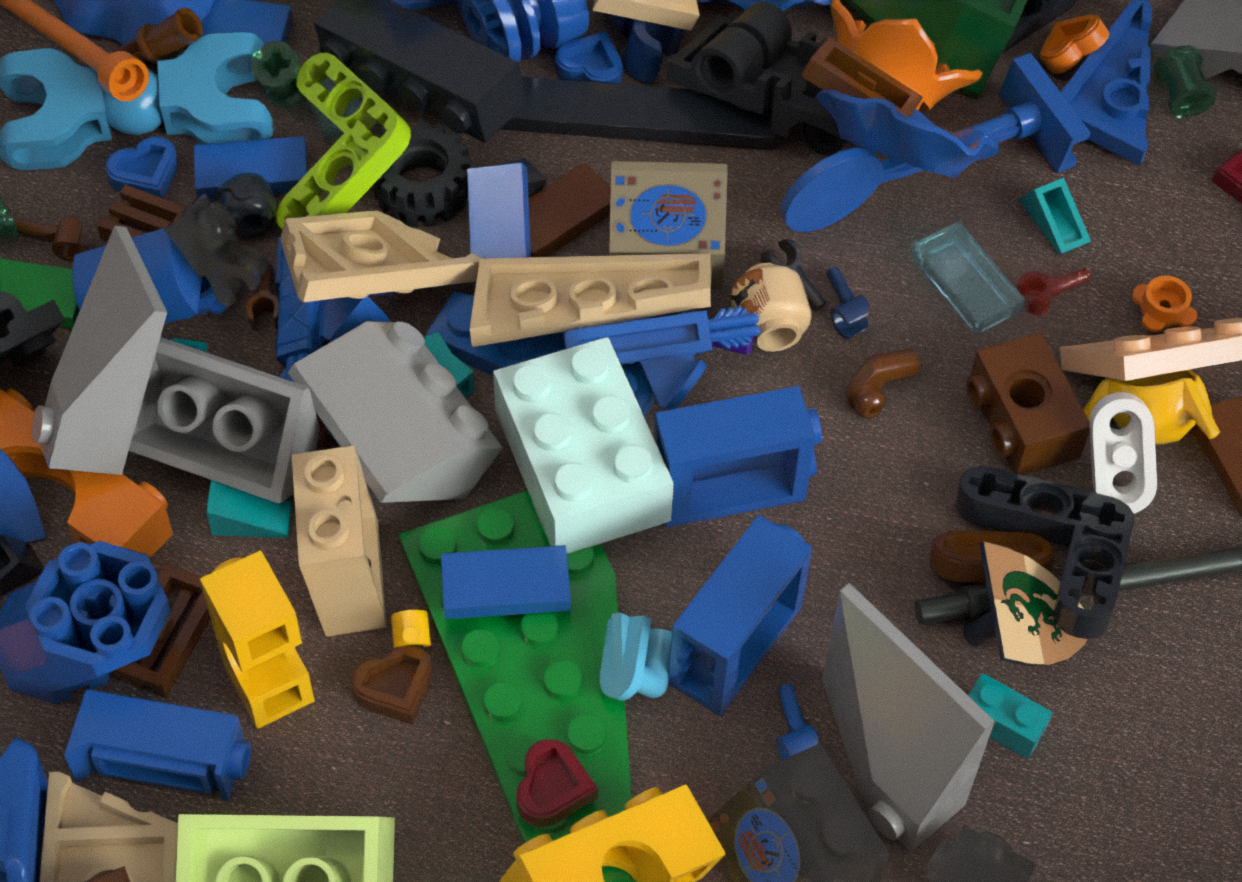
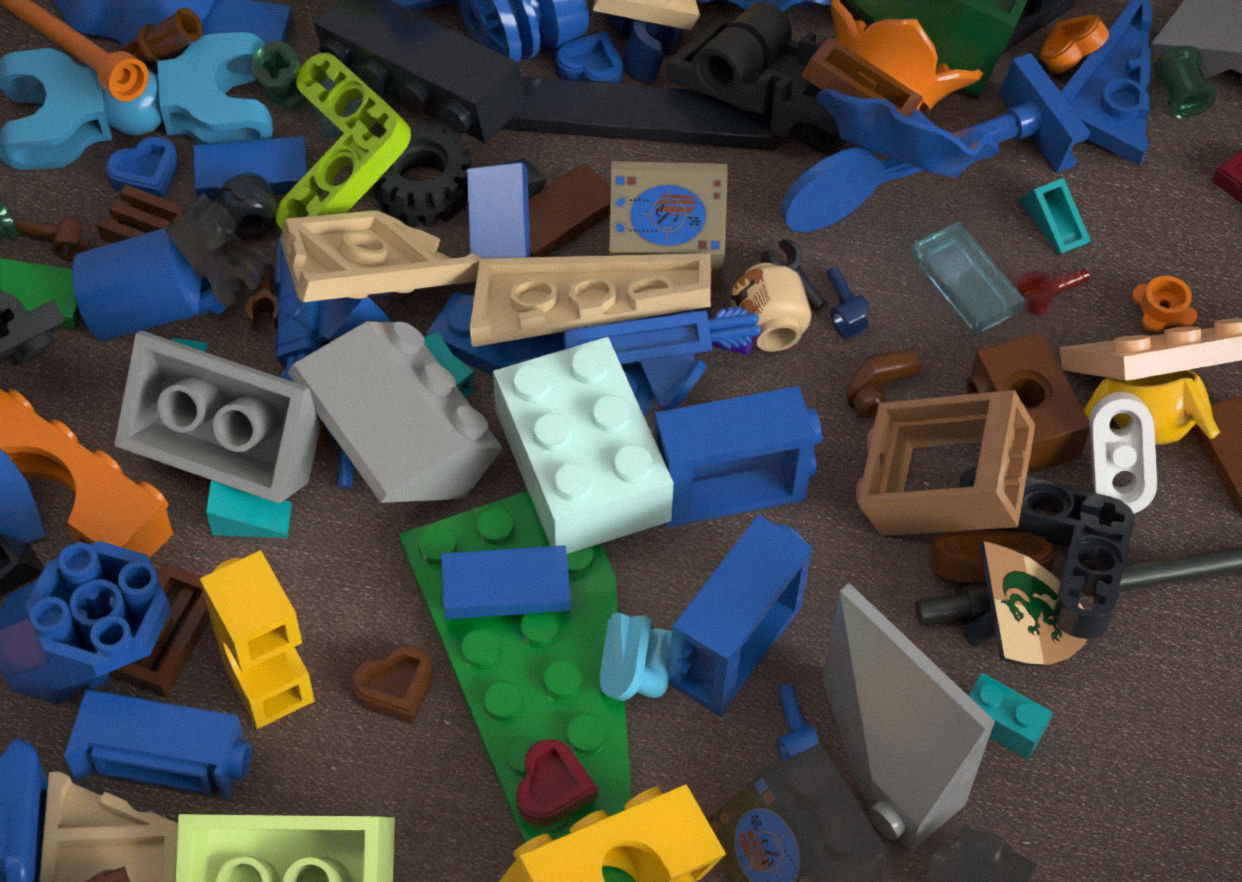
light grey slope [32,226,167,475] -> none
tan window [292,445,387,637] -> none
yellow hand [391,610,431,648] -> none
none -> medium nougat window [856,390,1035,536]

